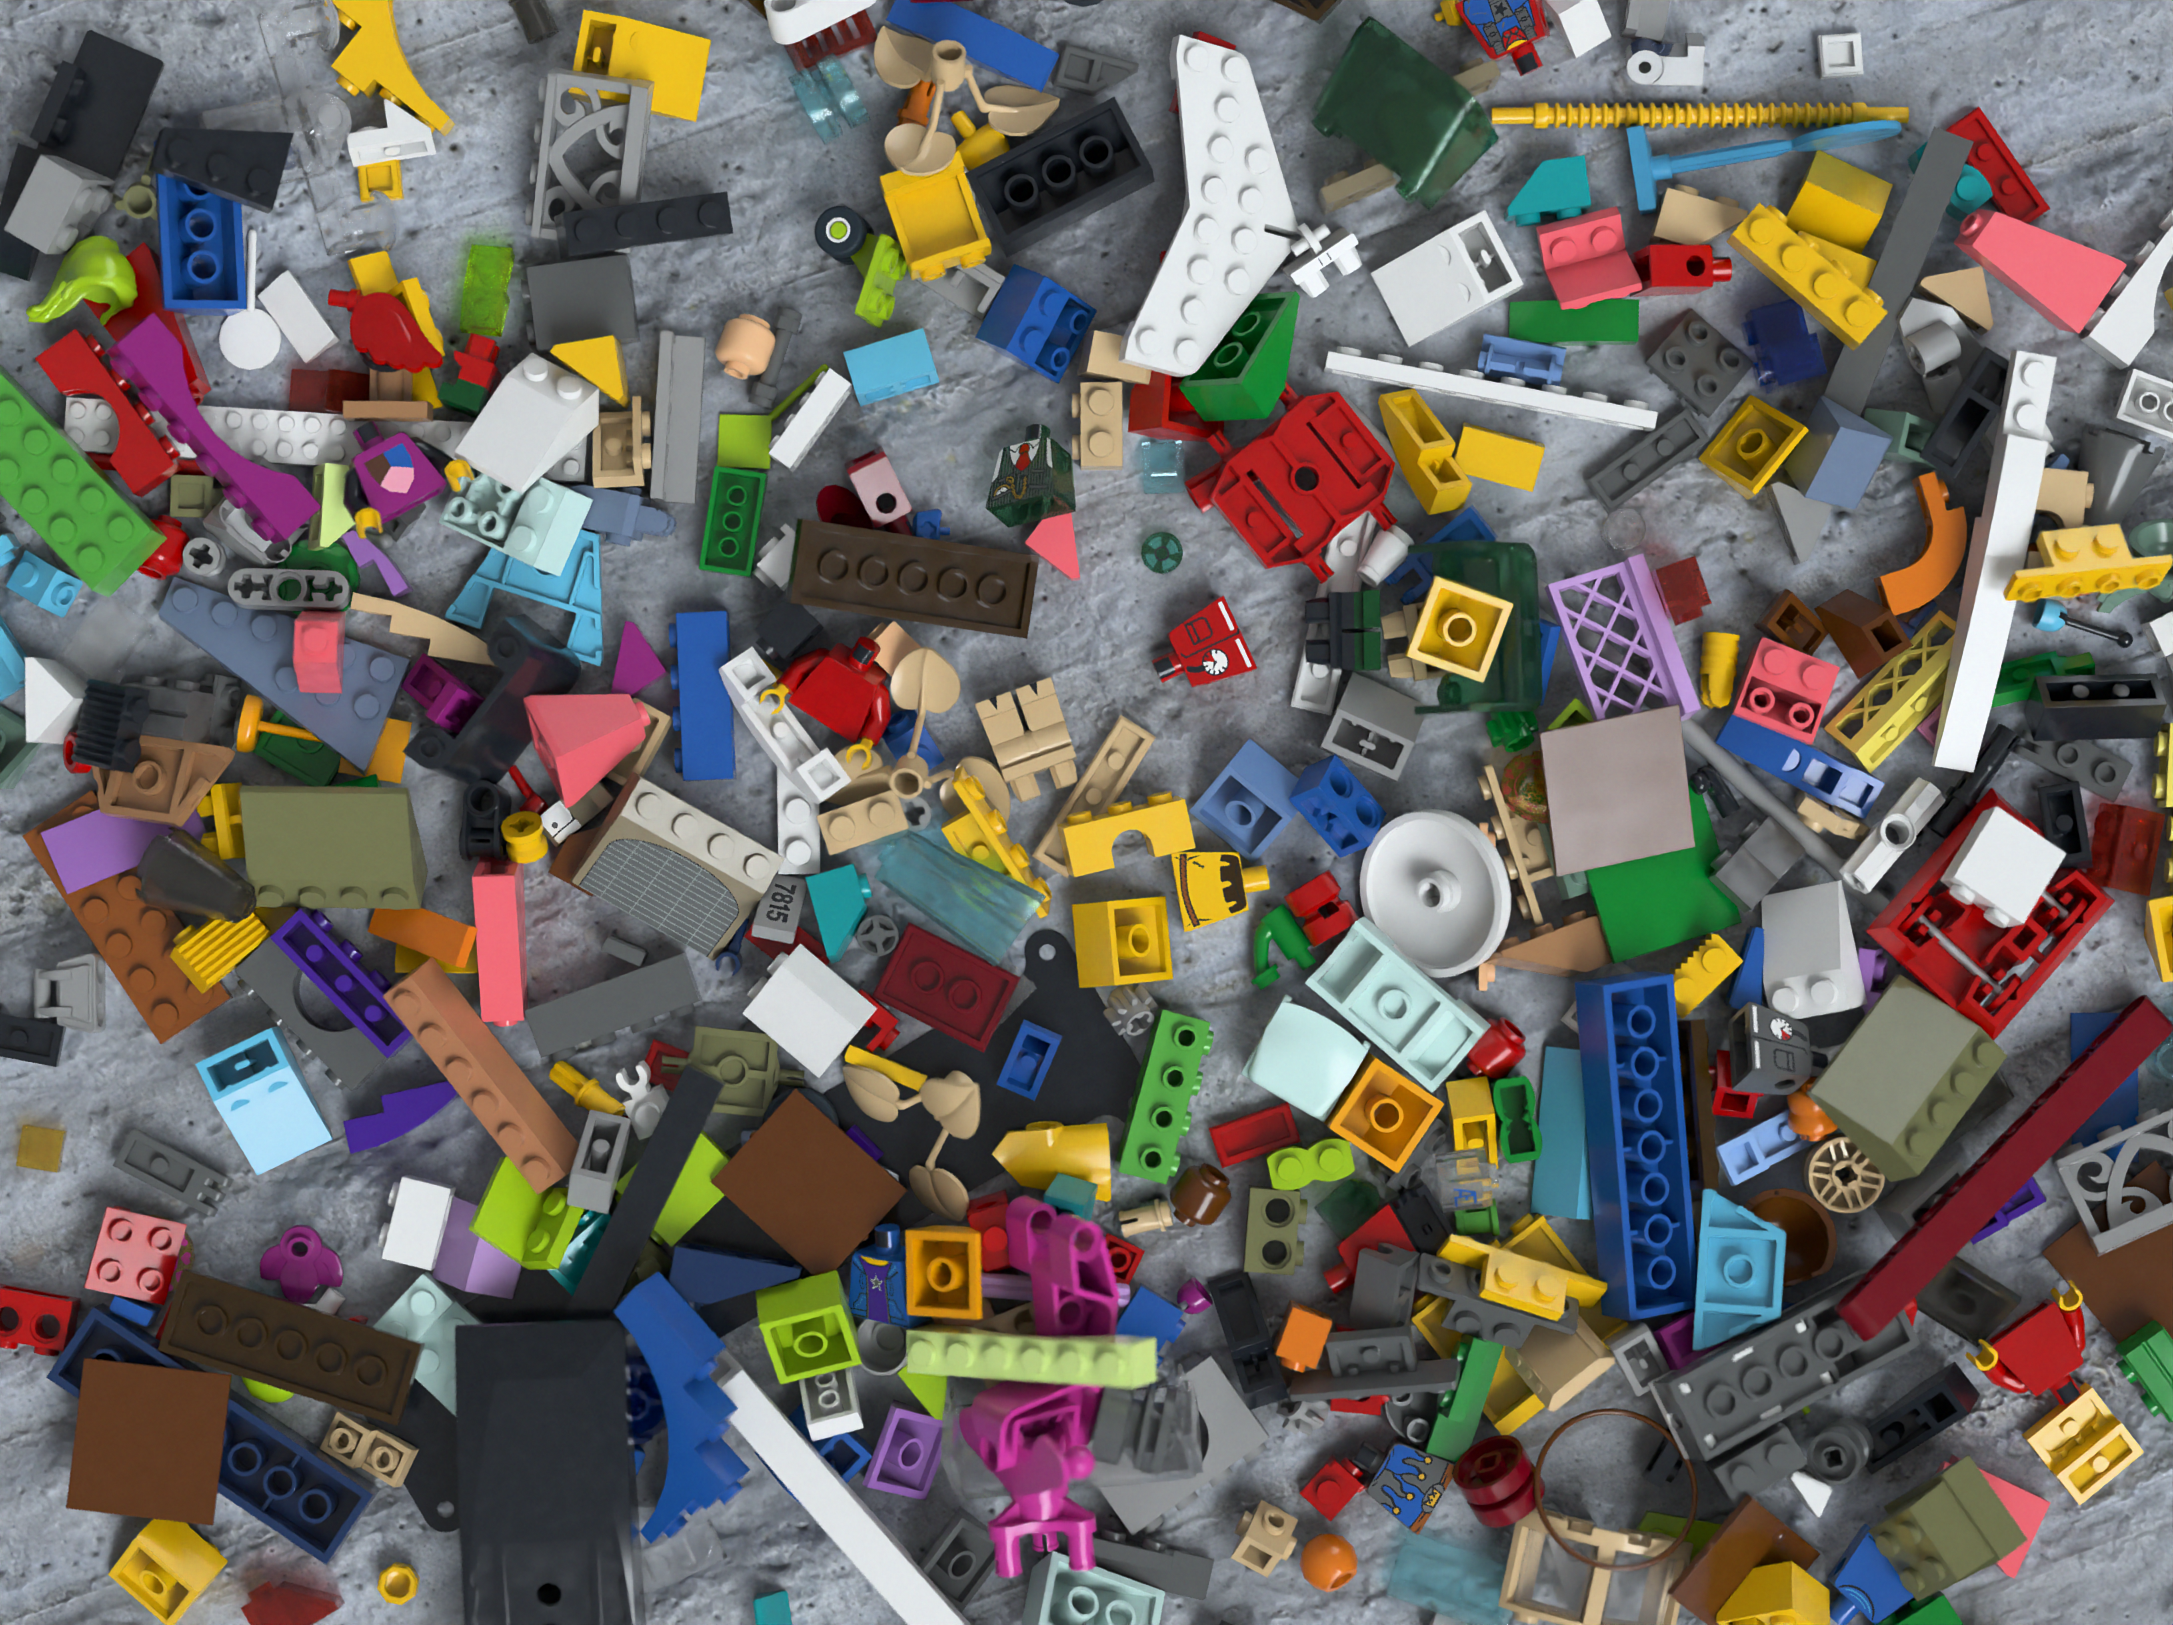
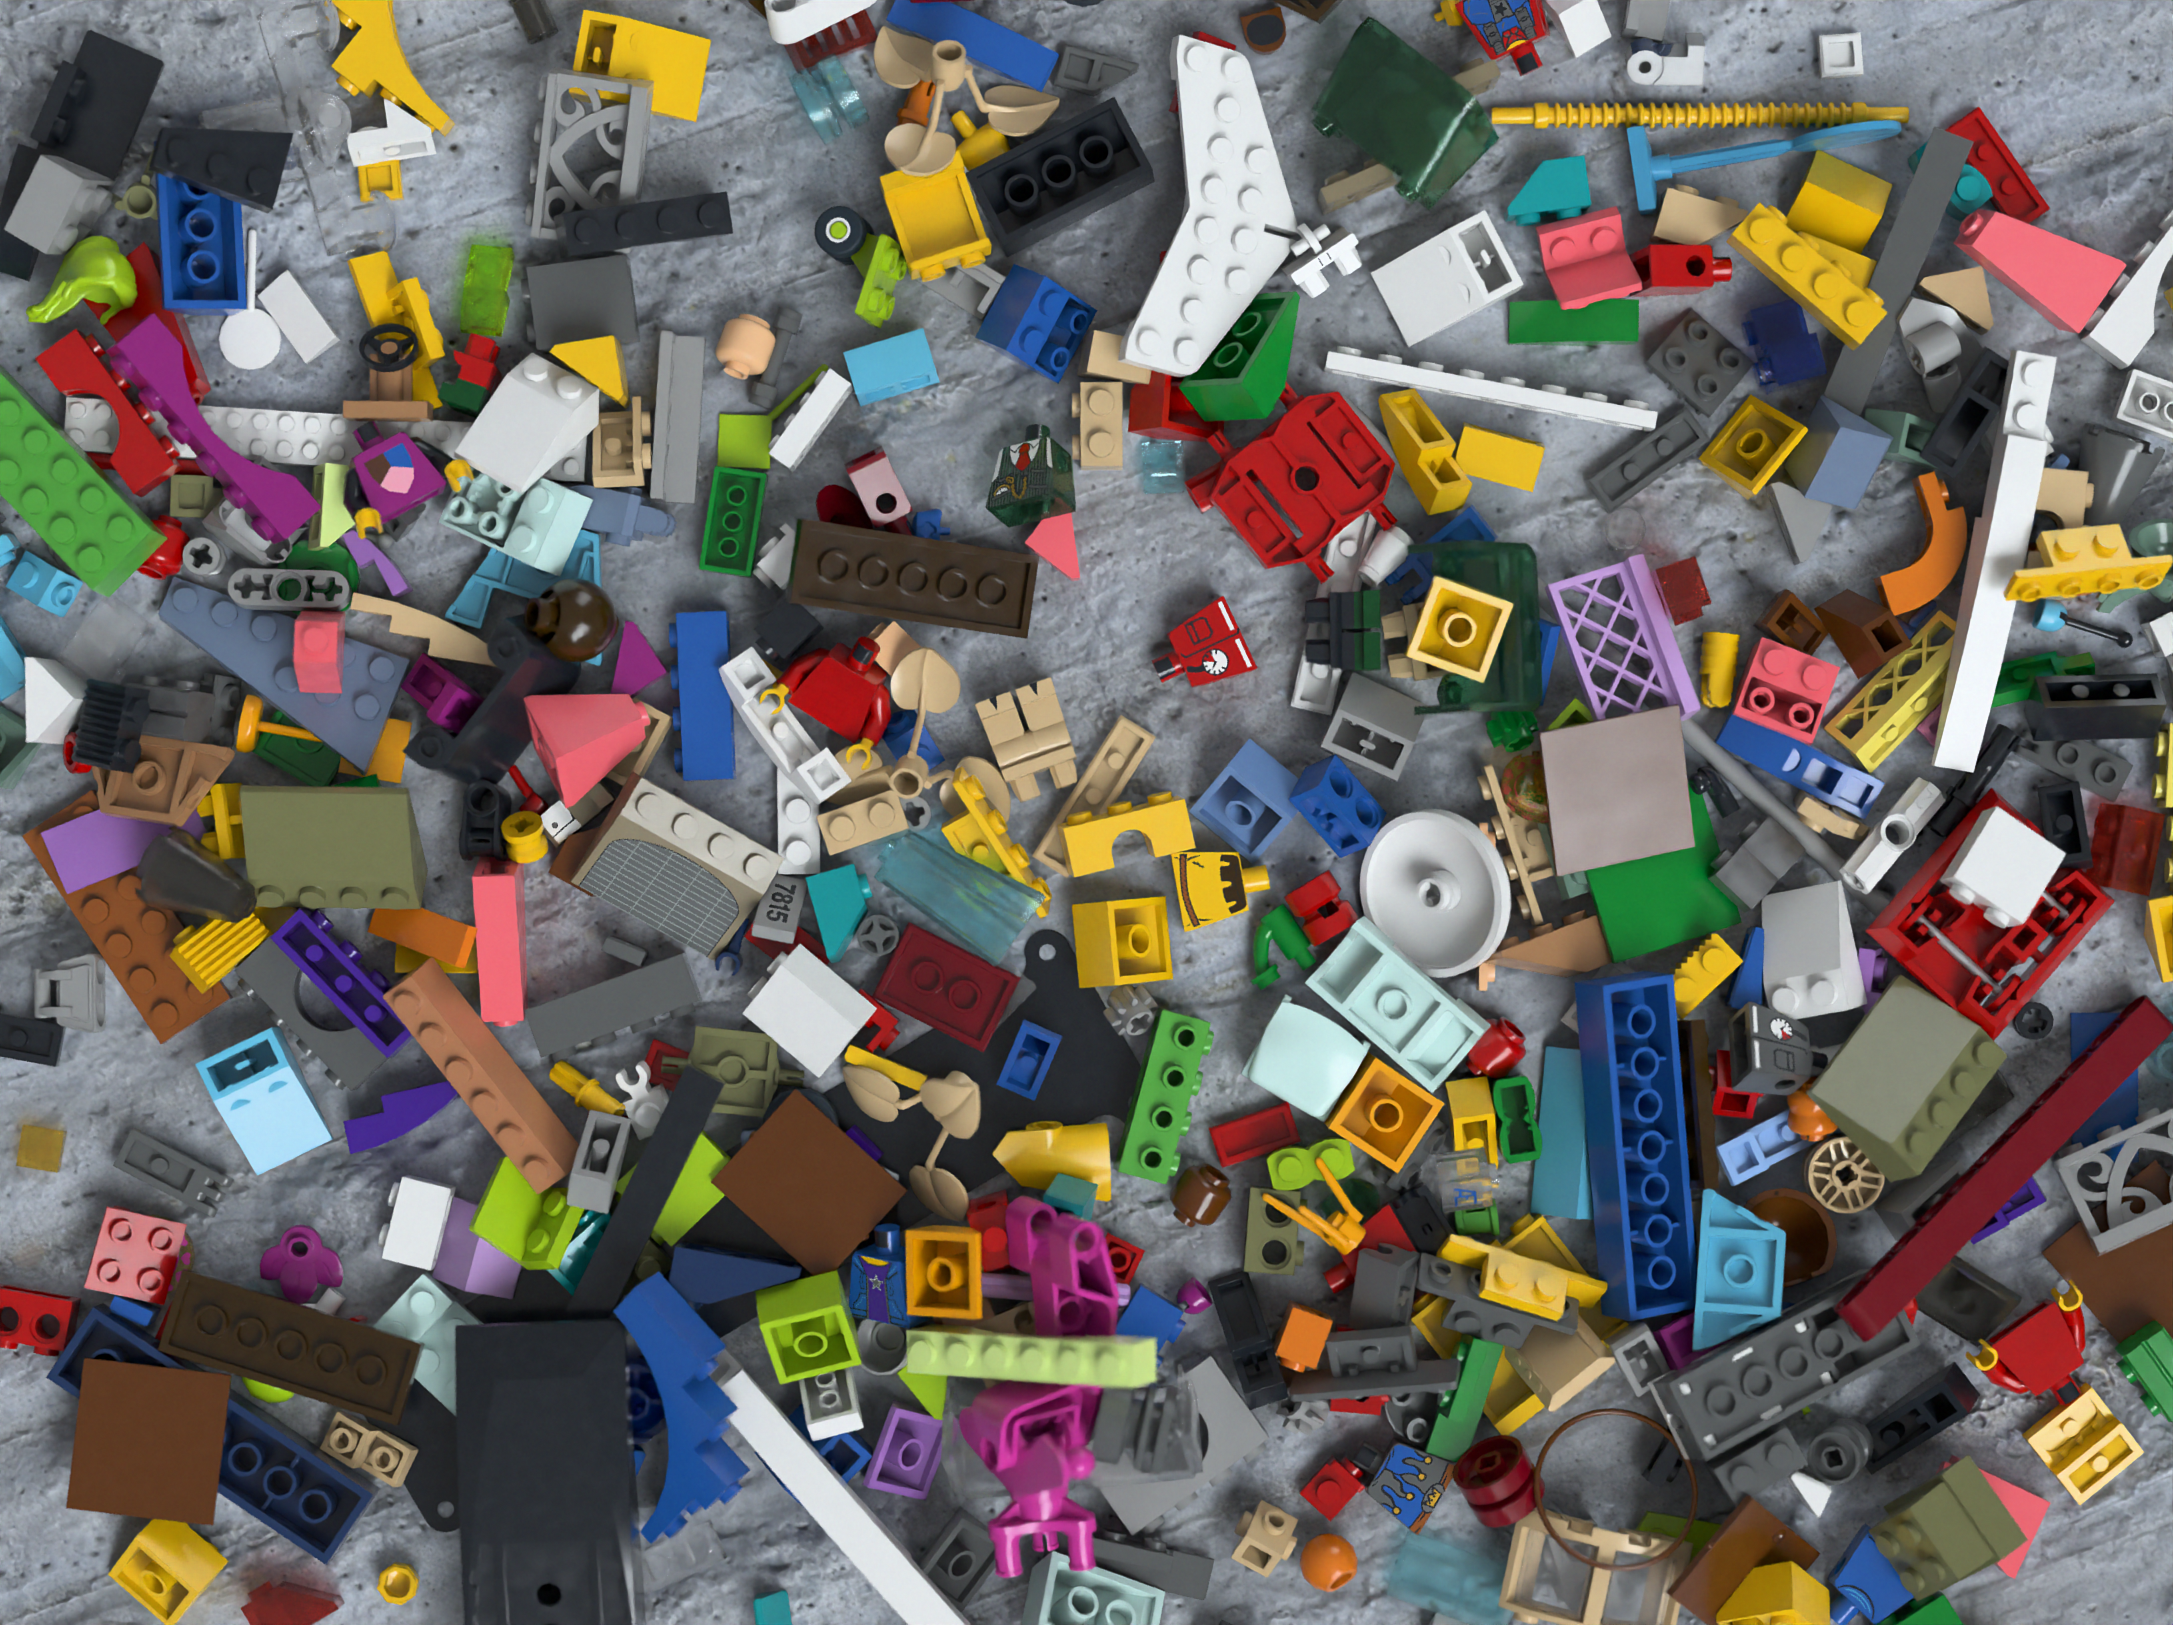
clear red slope [289,369,370,414] -> none
red animal [328,288,443,374] -> none
tan pin [1119,1199,1174,1238] -> none
clear green tile [1141,532,1183,574] -> none
medium blue hinge [1478,333,1567,386] -> none
none -> dark brown brick [524,578,619,663]
none -> tile [1240,7,1286,55]
none -> light orange plant [1262,1157,1366,1255]
none -> black bush [2012,1002,2054,1040]

